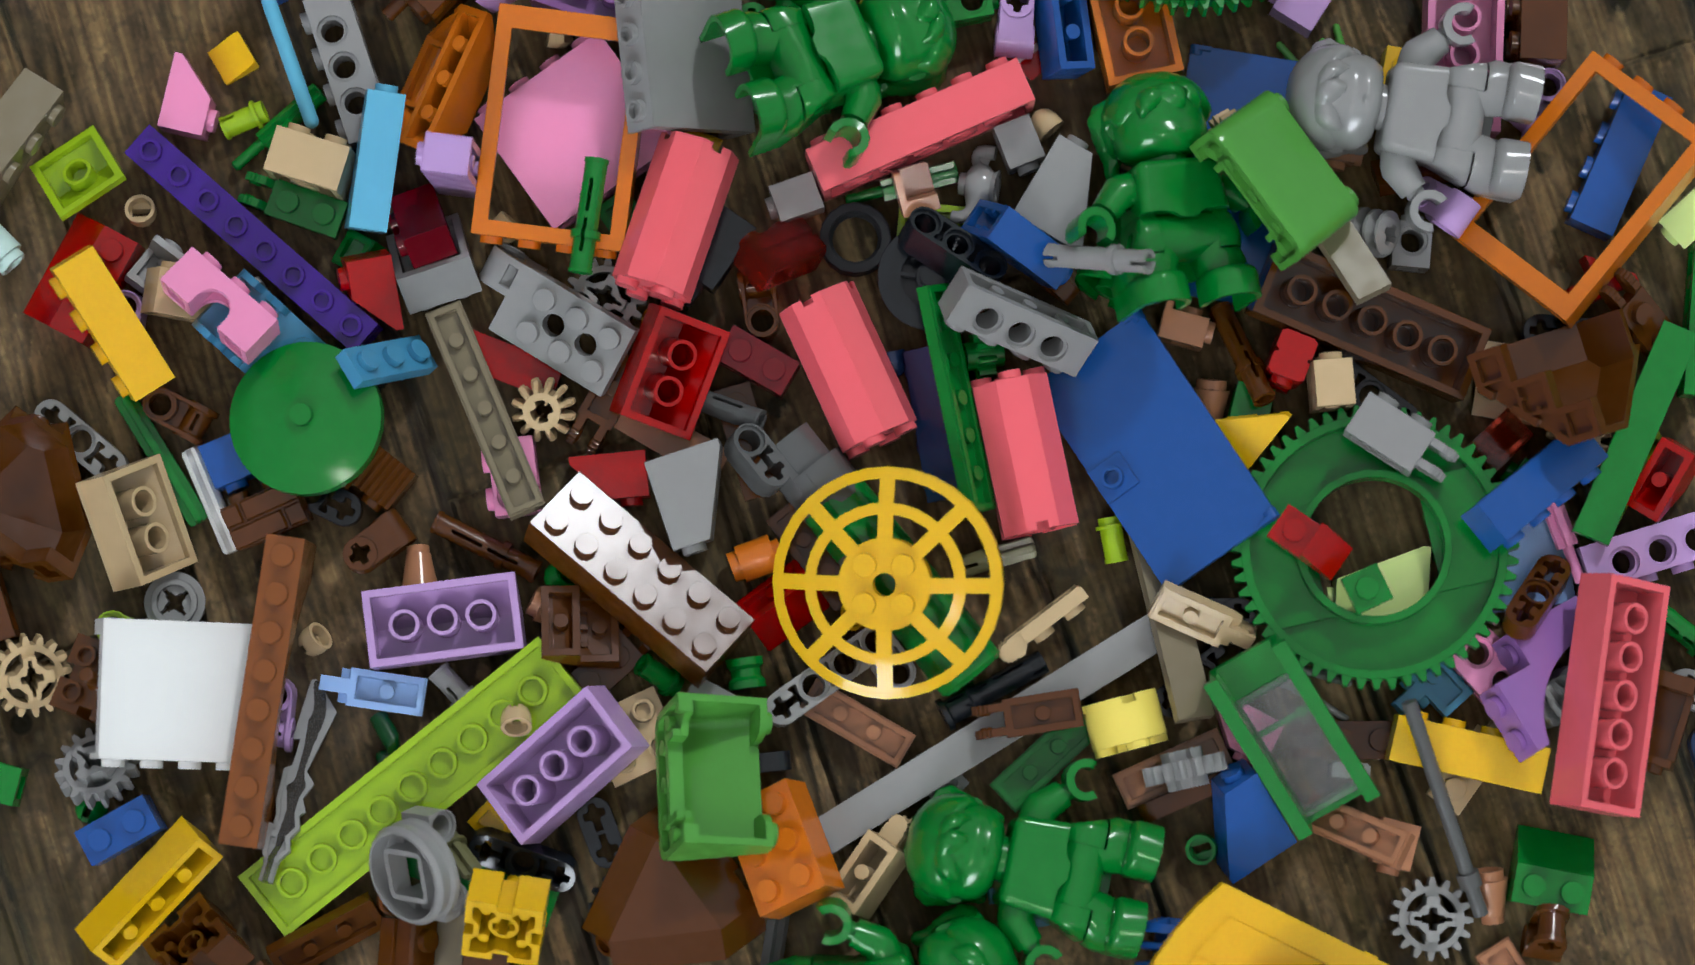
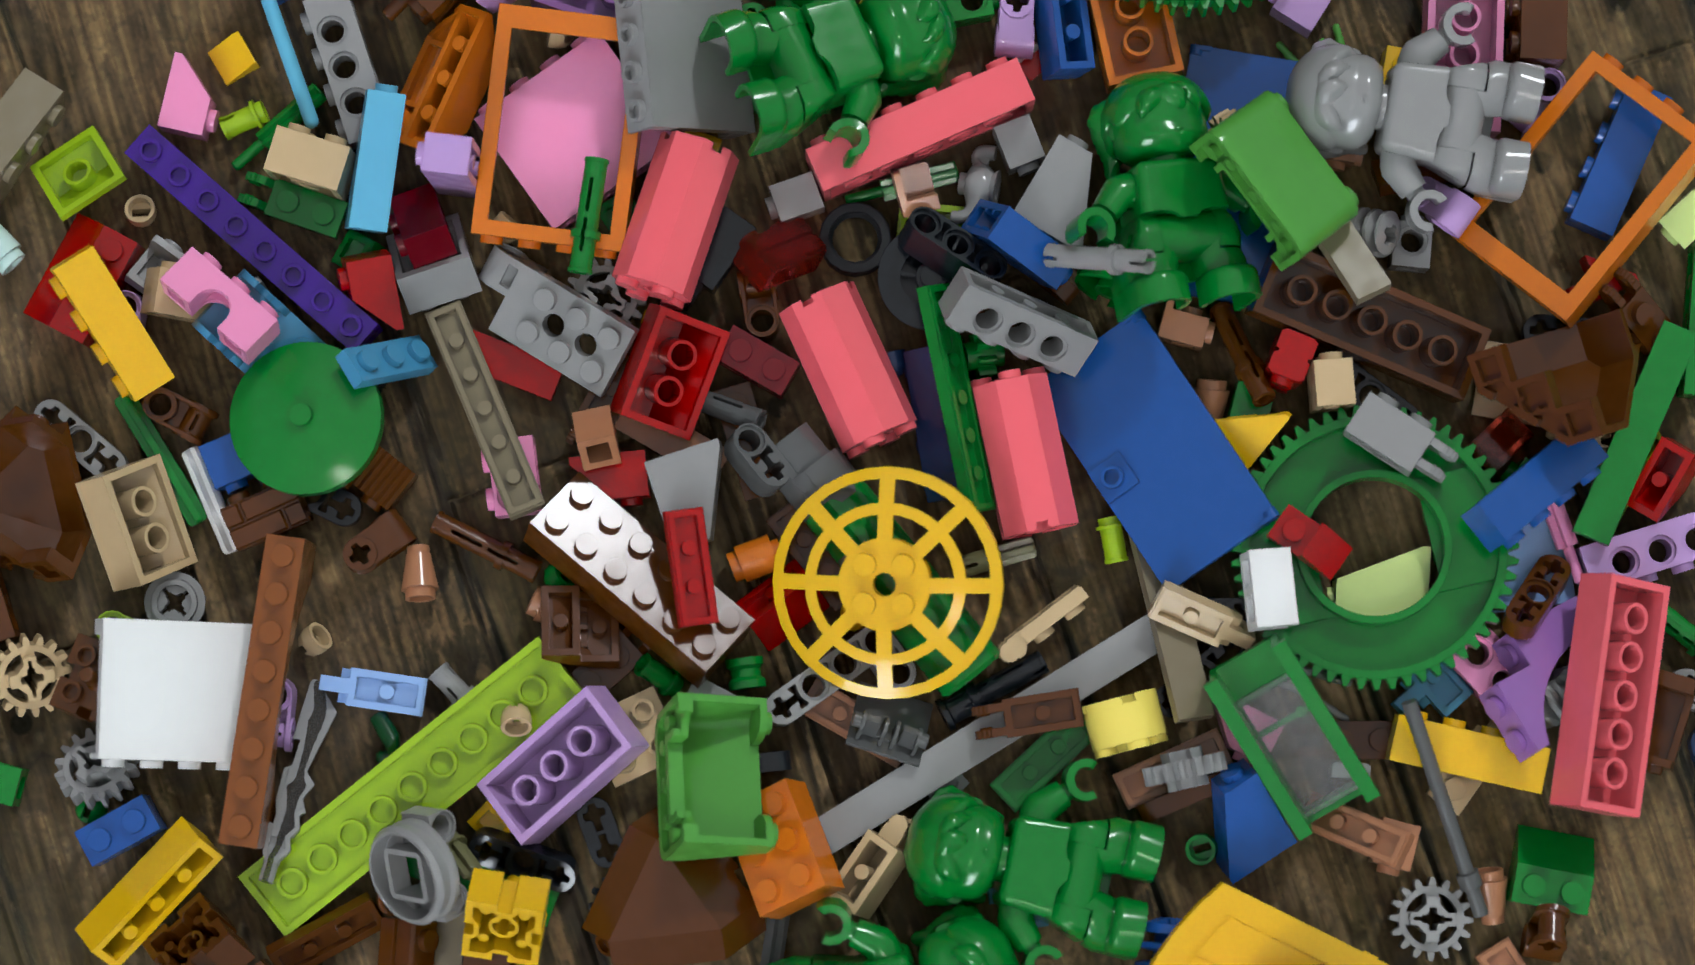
lavender slope [361,571,527,671] -> none
tan gear [511,377,577,442] -> none
tan hinge [1031,108,1064,142] -> none
green plate [1340,563,1393,615] -> none
none -> nougat brick [572,405,622,471]
none -> red tile [662,507,719,628]
none -> dark grey hinge [845,681,933,768]
none -> white hinge [1239,547,1299,632]

